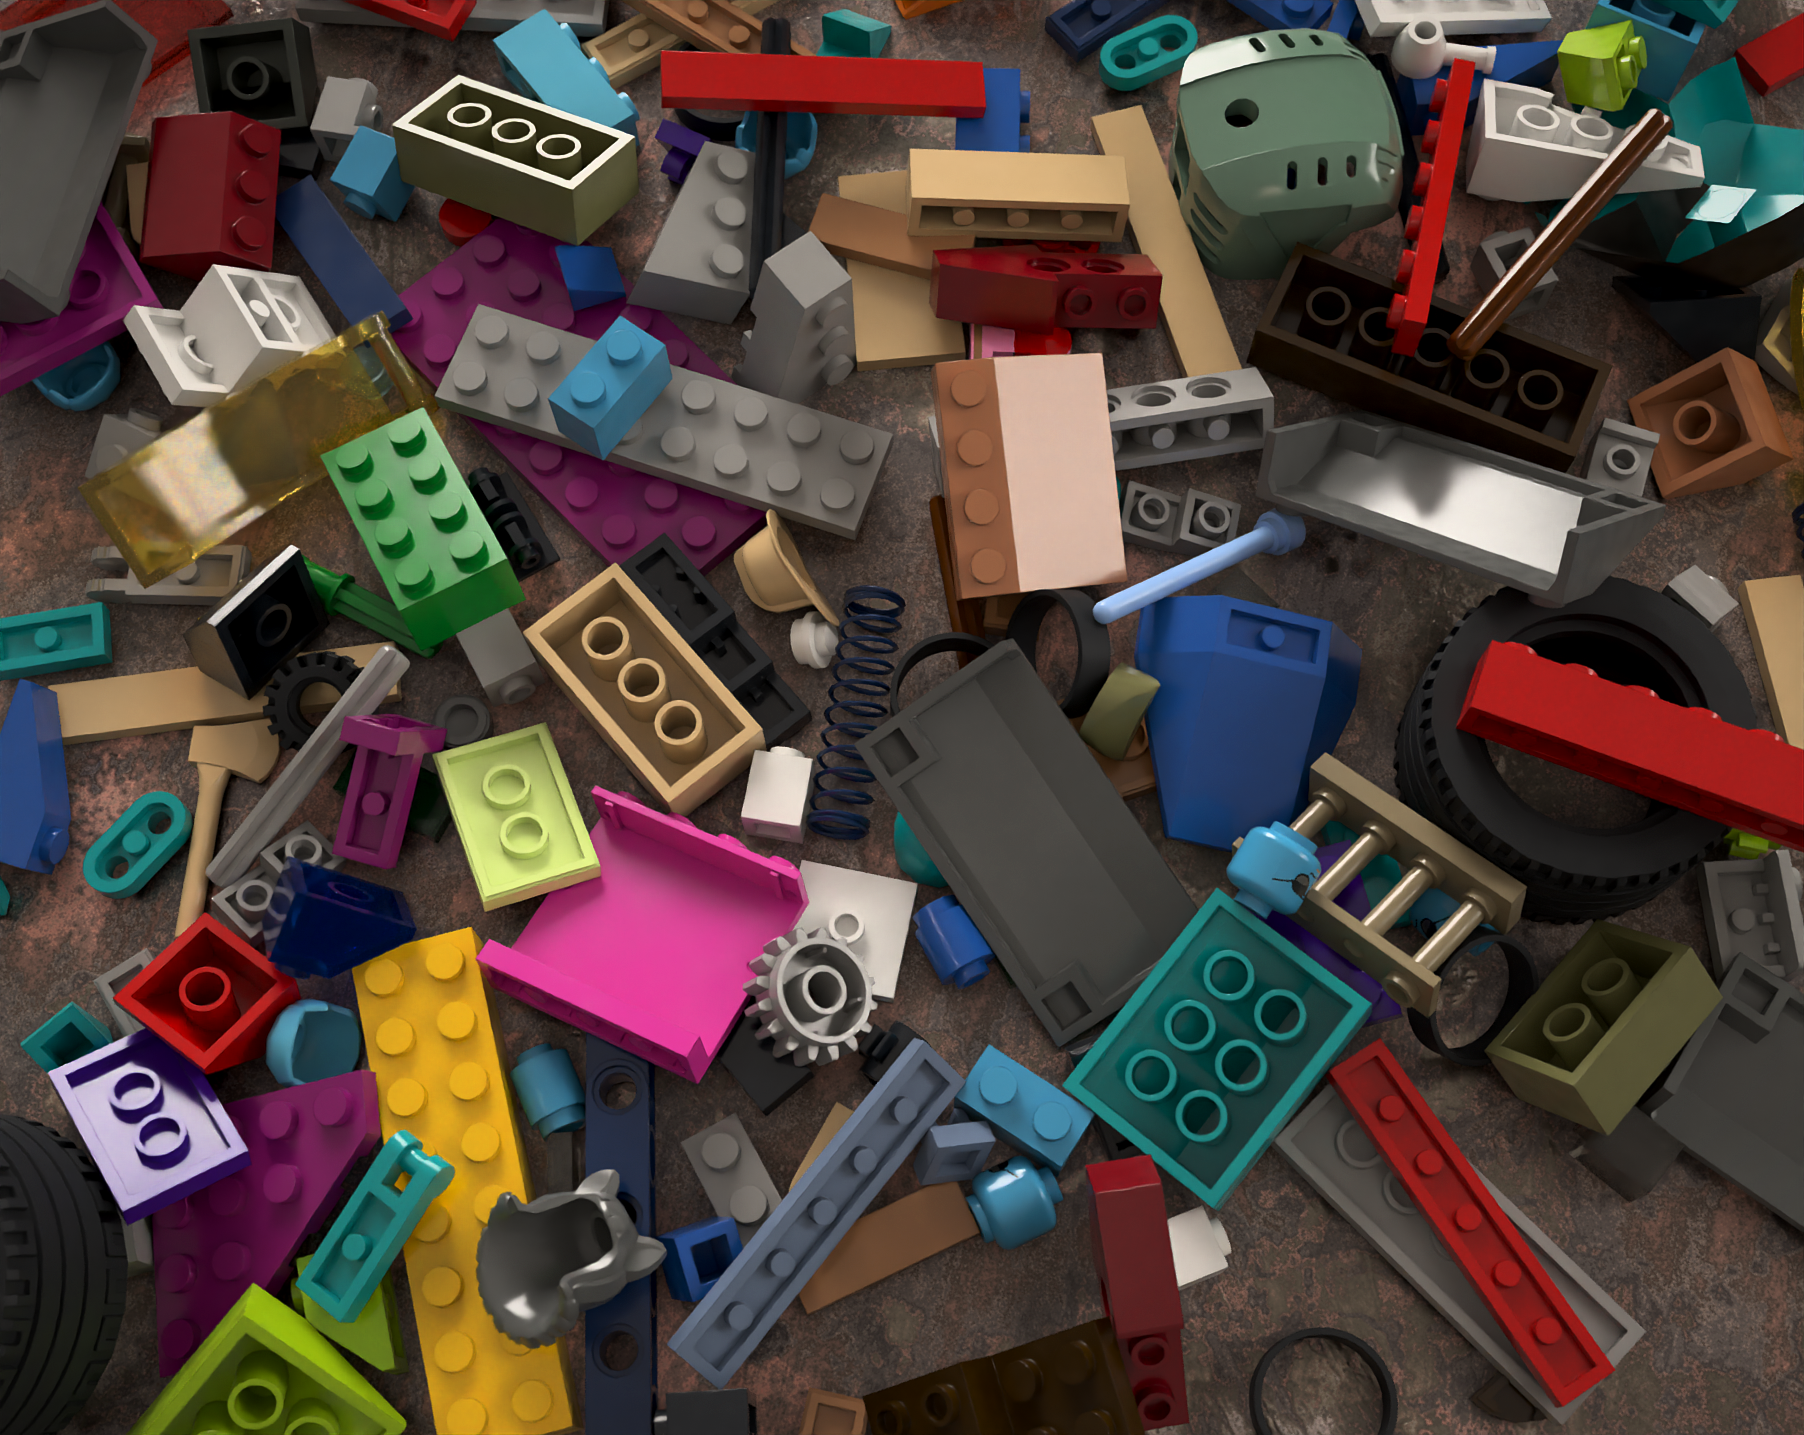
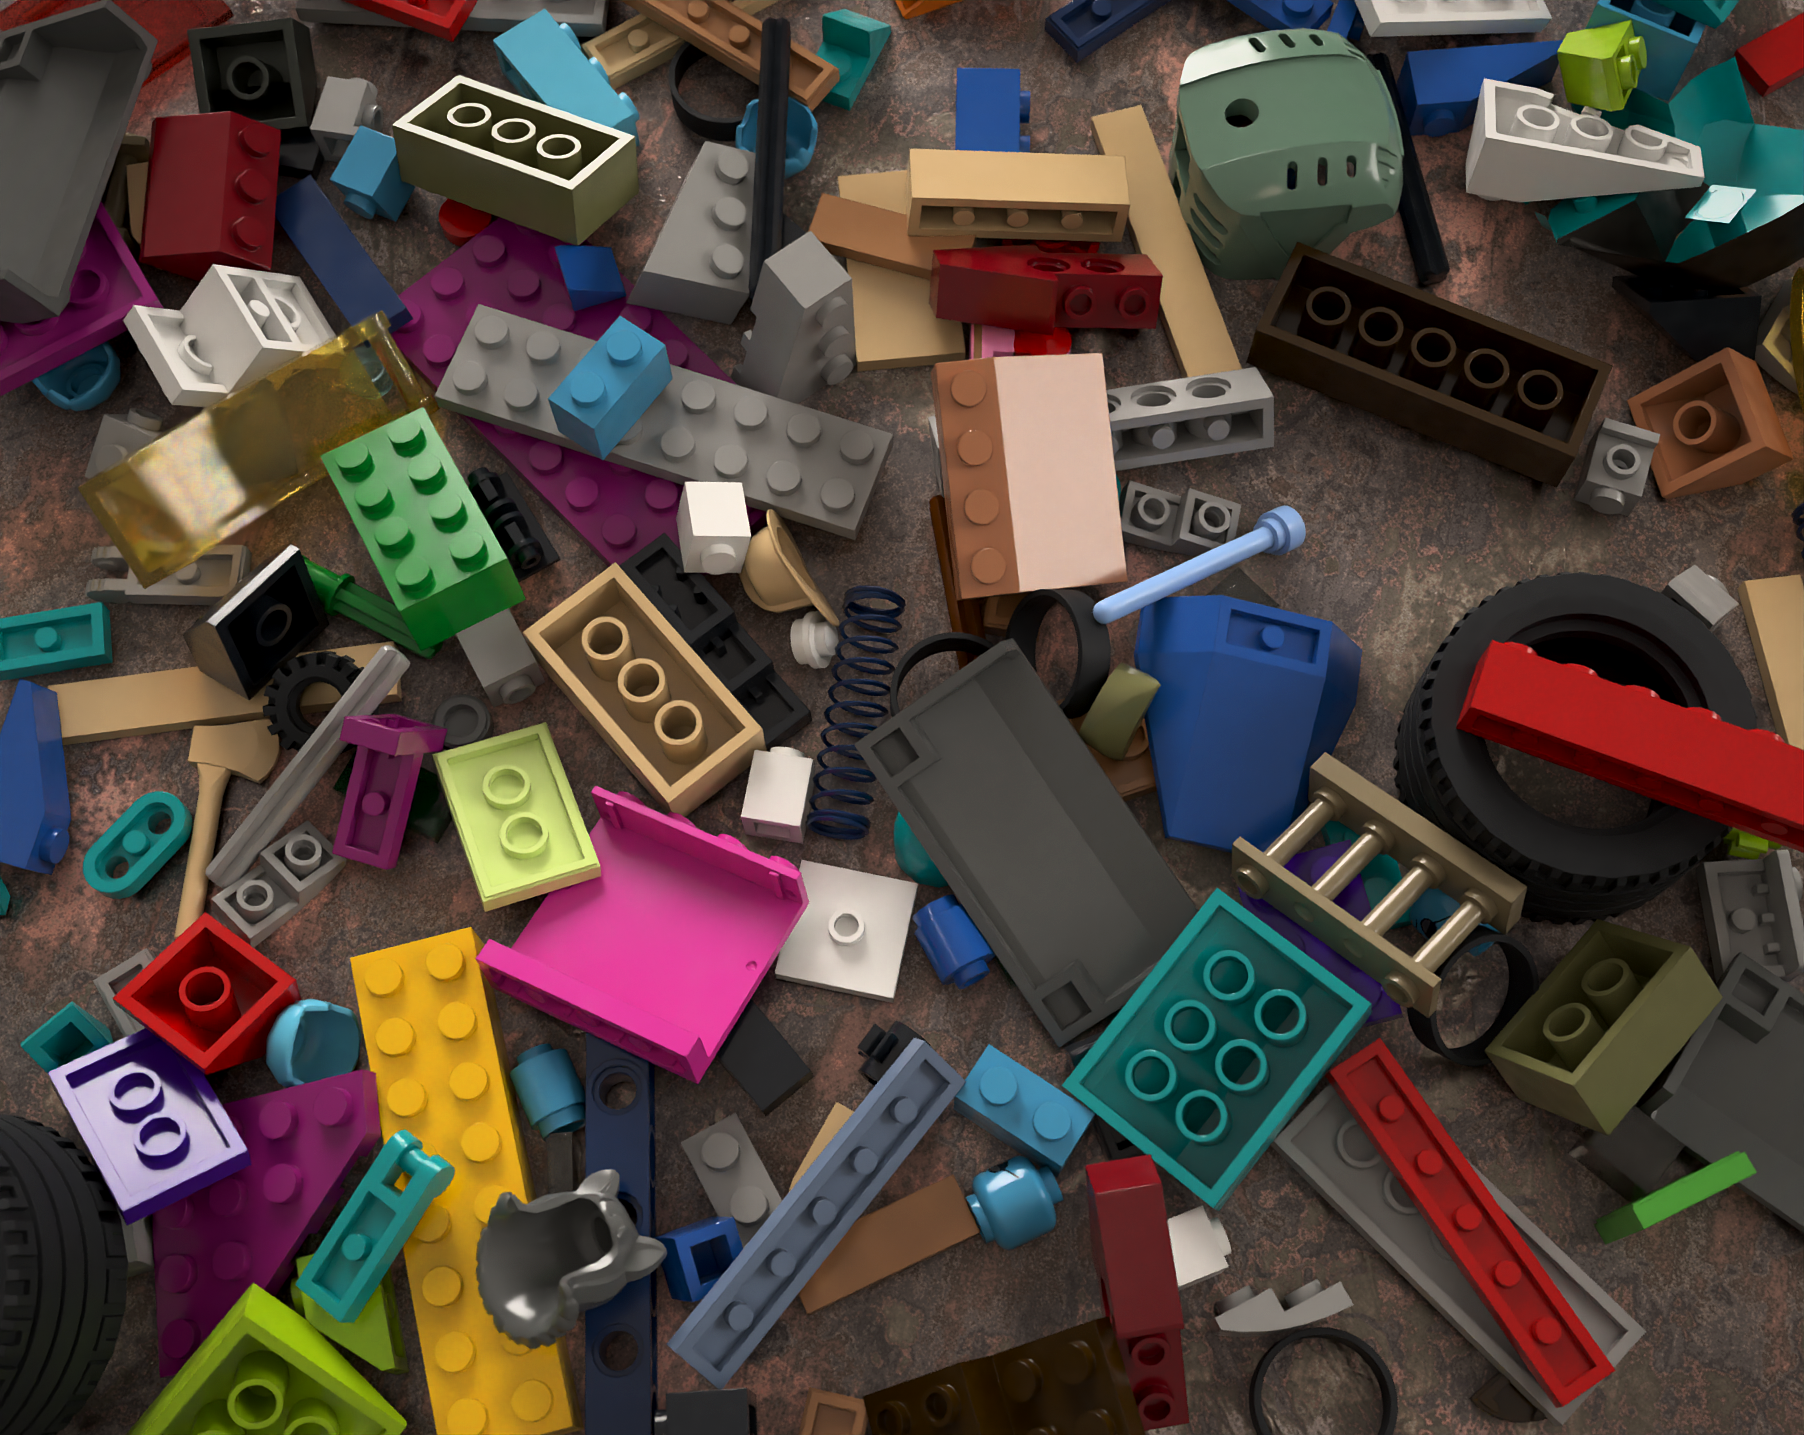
clear blue slope [262,856,417,979] -> none
dark purple tile [655,118,714,185] -> none
red tile [660,50,986,118] -> none
light grey gear [742,927,877,1067] -> none
sand blue tile [913,1108,995,1185] -> none
teal plate [1099,15,1198,91] -> none
dark azure head [1226,821,1321,919] -> none
dark grey slope [1255,410,1666,608] -> none
red plate [1386,58,1476,357] -> none
white bar [1391,16,1496,79] -> none
reddish brown axle [1446,108,1673,361] -> none
light grey brick [1470,227,1559,322] -> none
none -> white brick [676,481,751,575]
none -> light grey slope [1207,1279,1354,1337]
none -> bright green tile [1594,1151,1757,1245]

